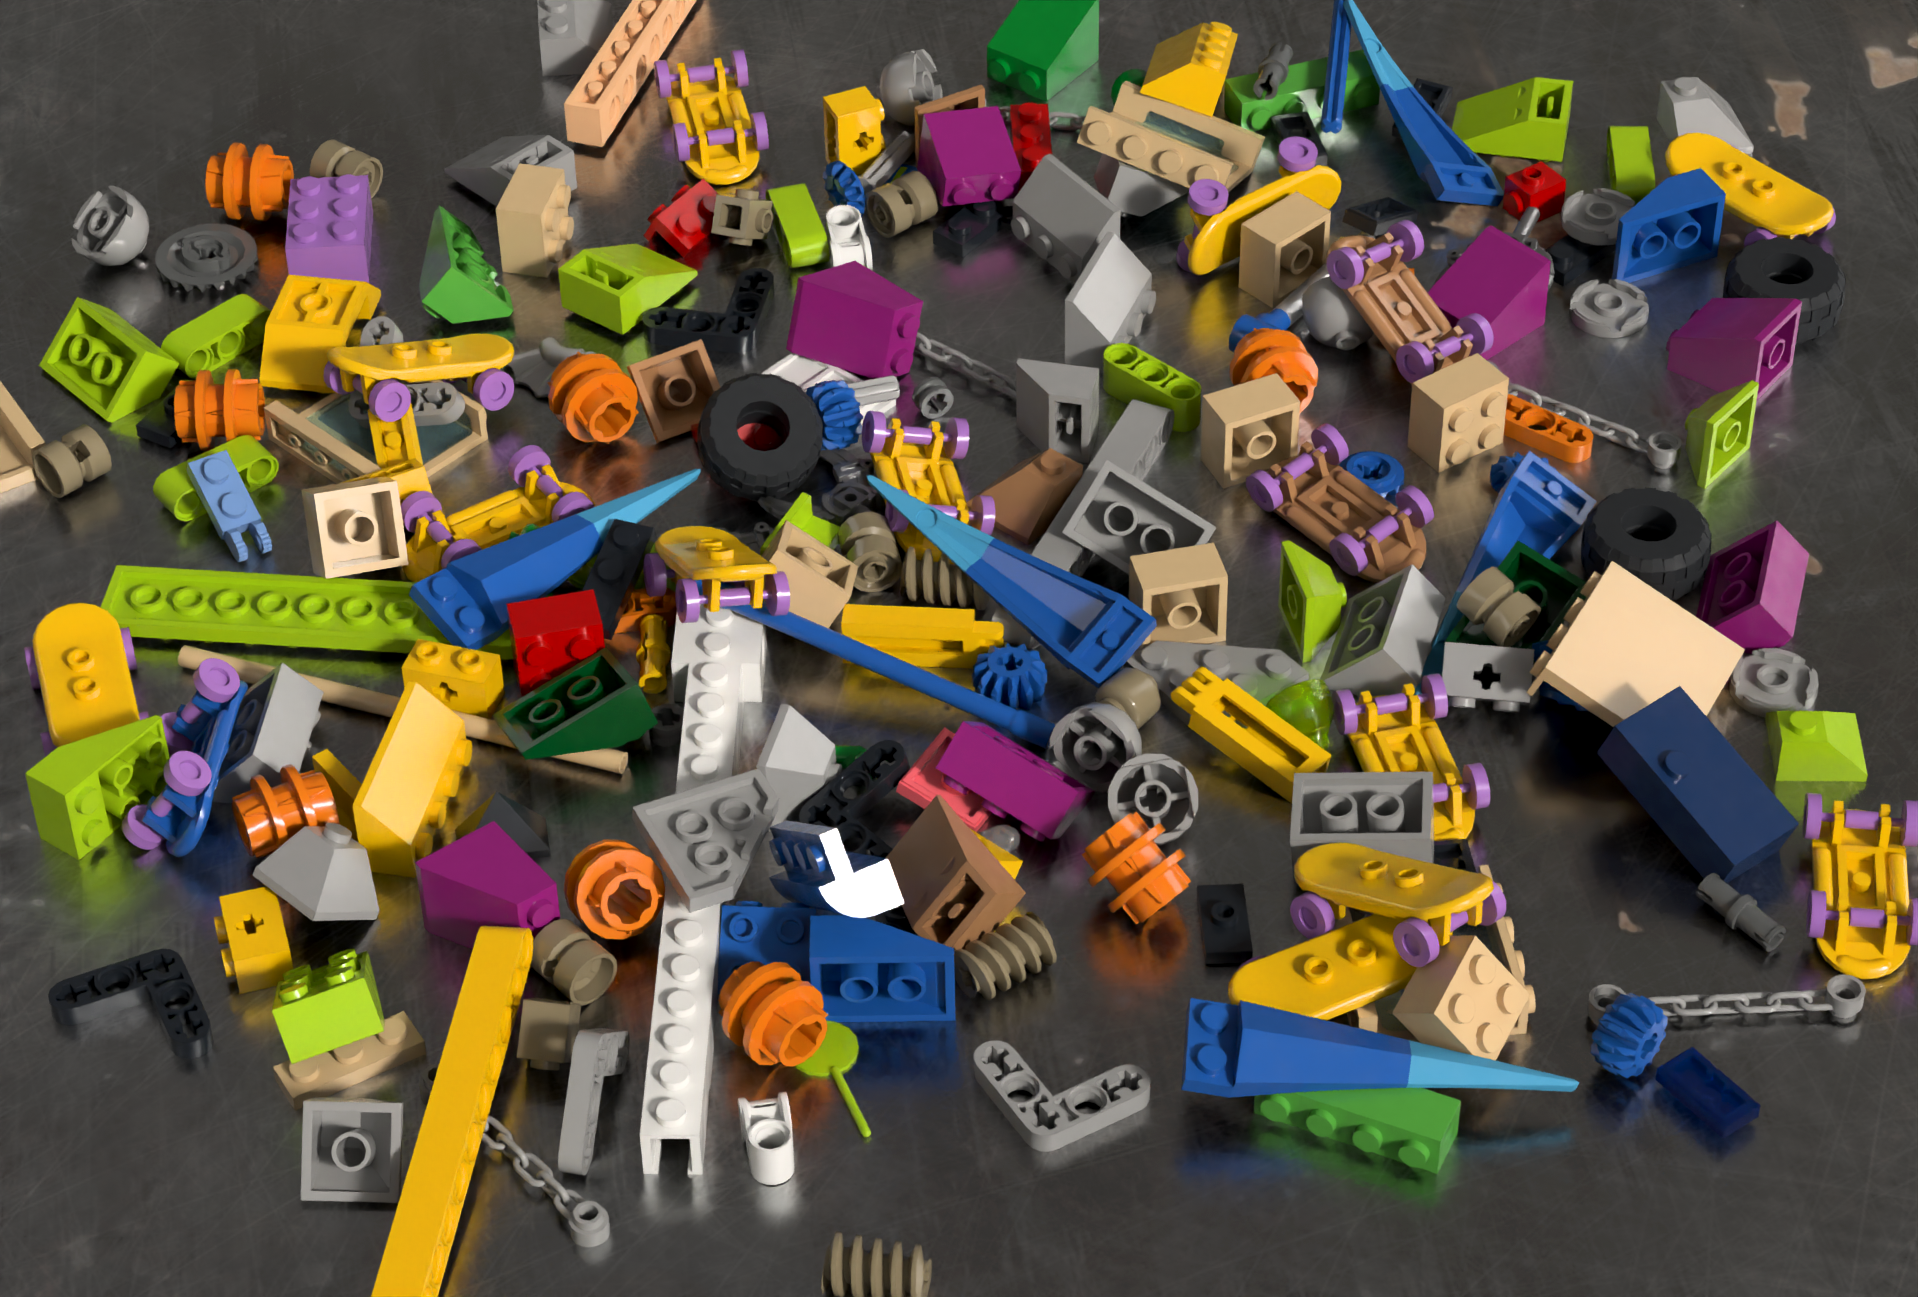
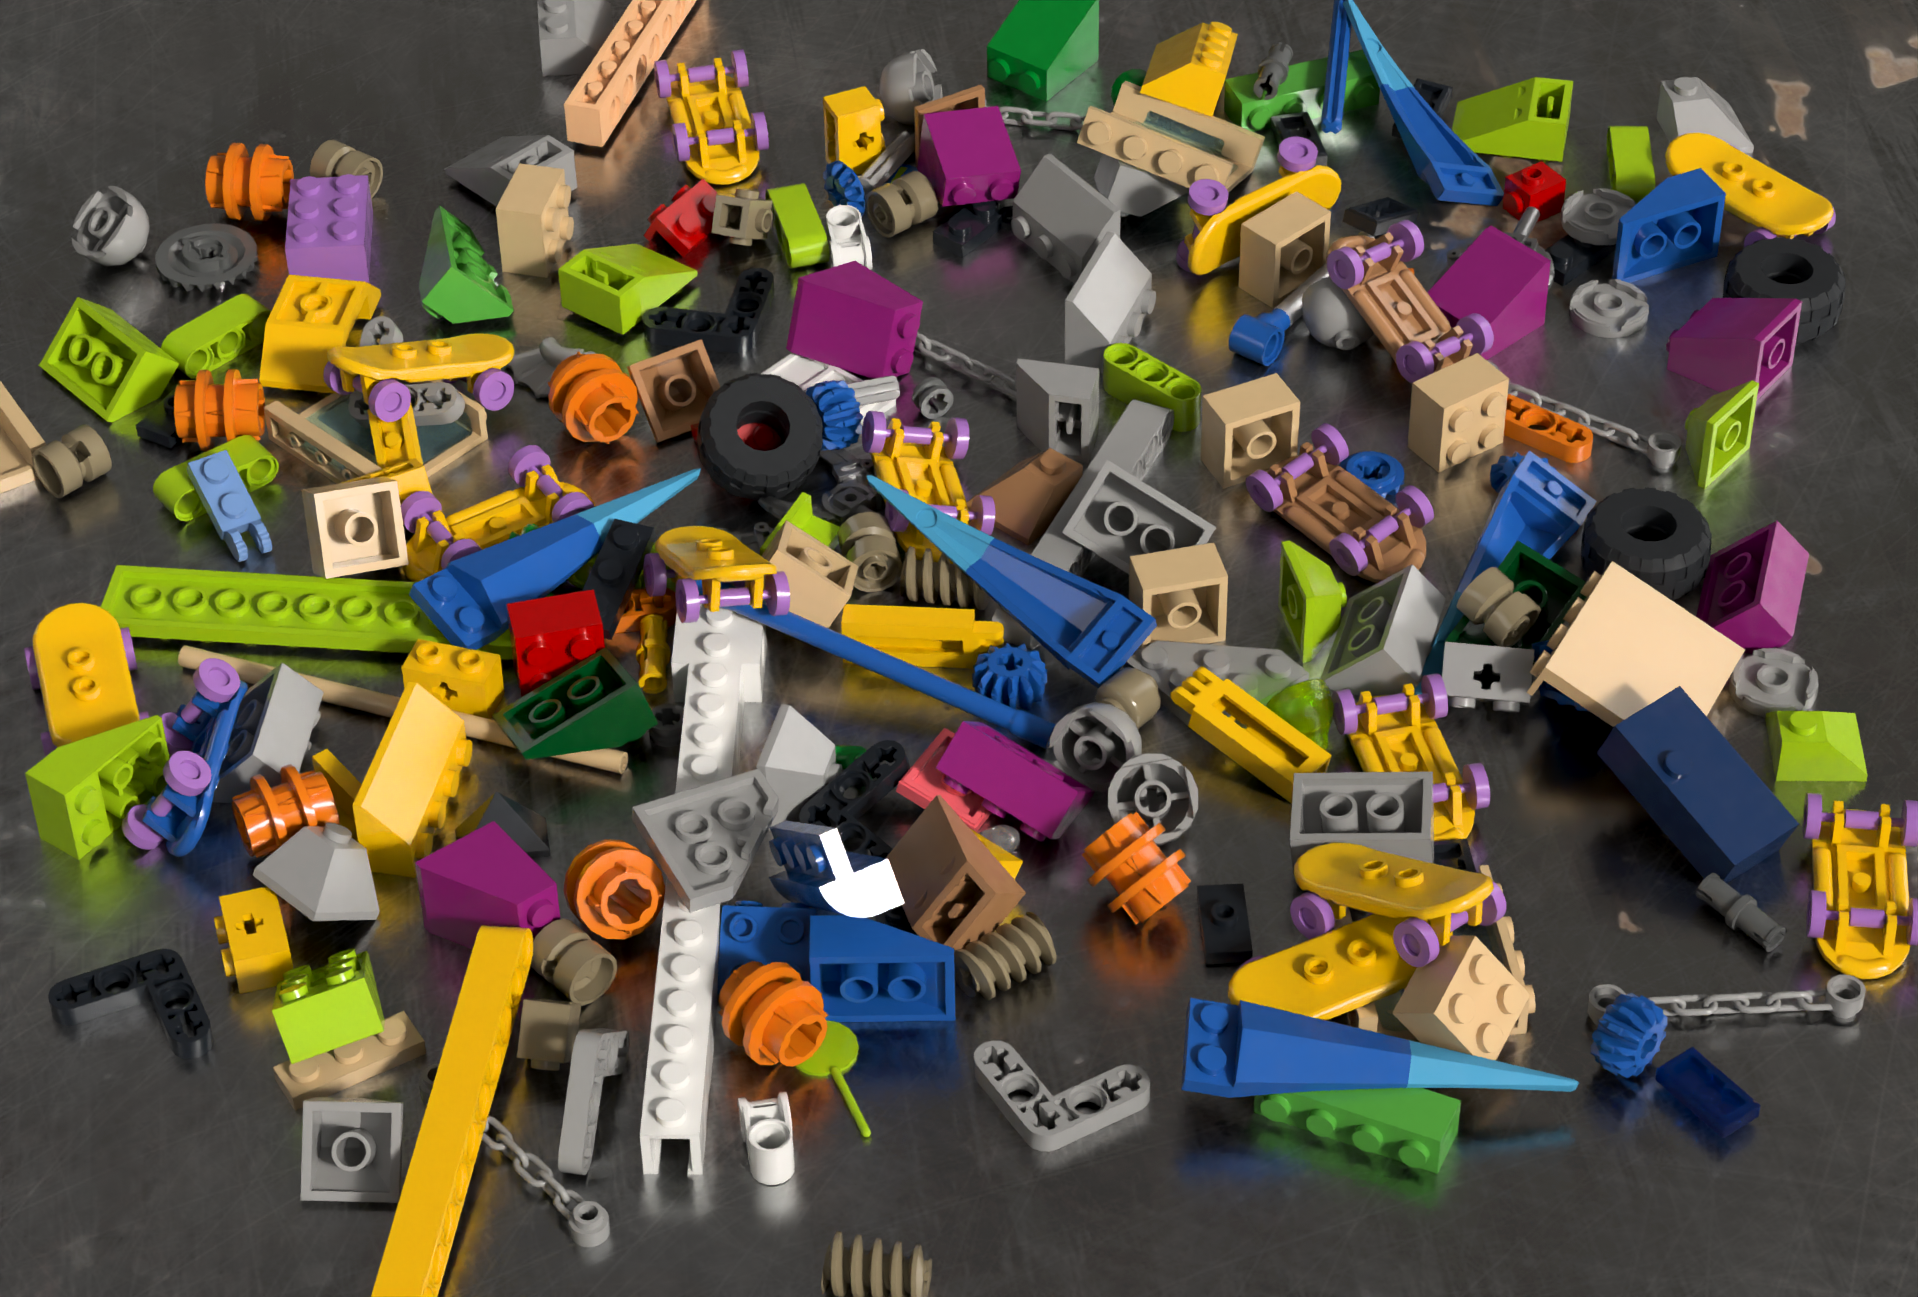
red arch [1010,102,1052,193] -> none
orange piece [1229,328,1318,413] -> none

